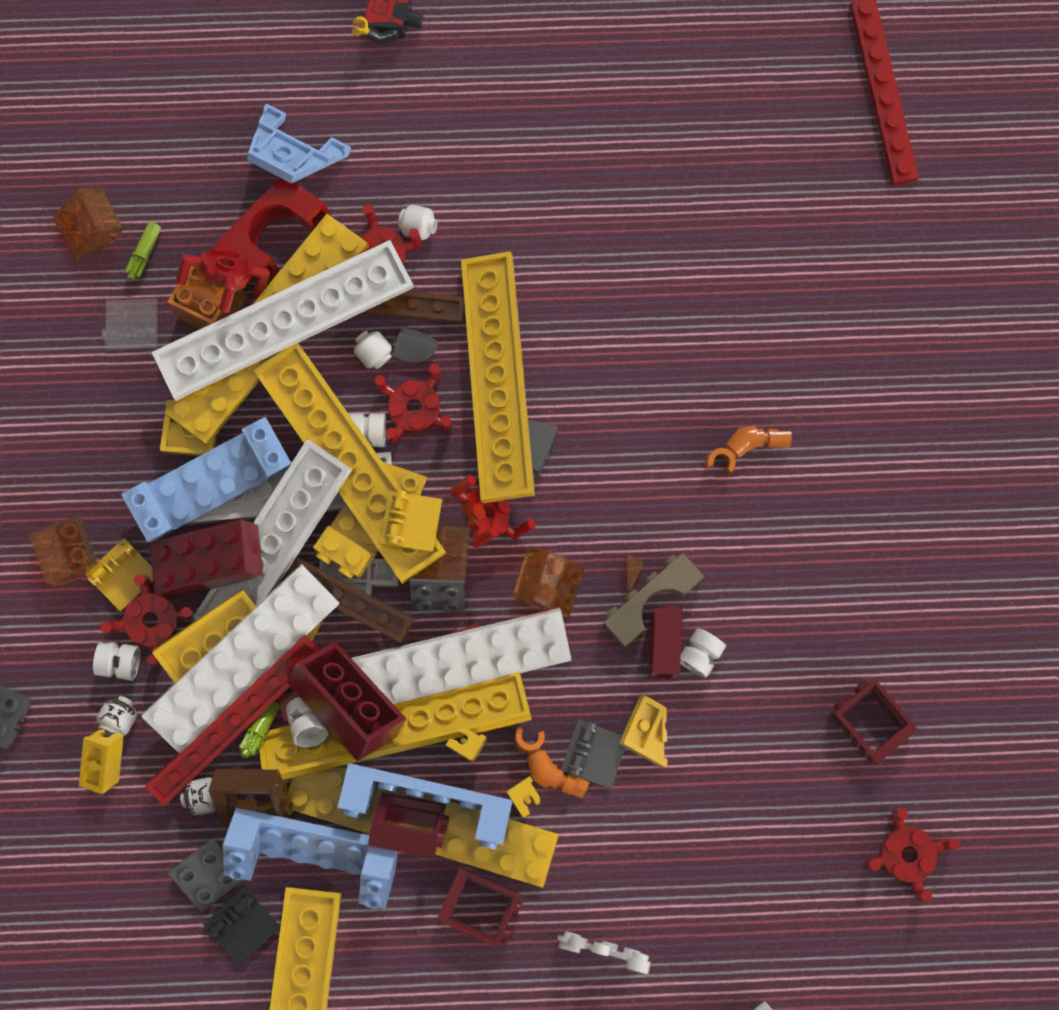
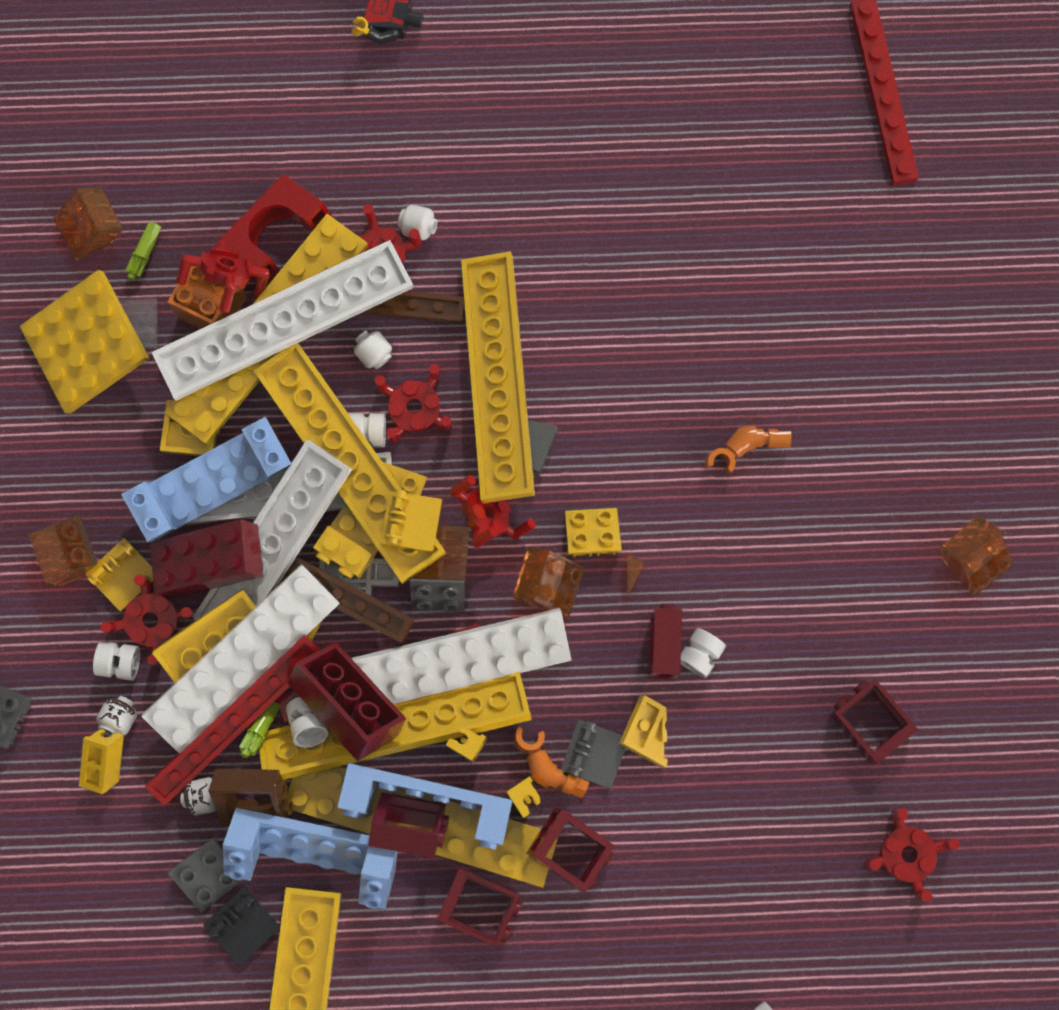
light blue wing [247,104,351,183] -> none
dark grey brick [392,326,438,363] -> none
white plant [557,931,651,974] -> none
dark tan arch [602,553,704,649] -> none
none -> yellow plate [20,270,150,414]
none -> dark red window [526,807,615,893]
none -> yellow hinge [565,508,622,558]
none -> clear orange slope [939,516,1014,596]

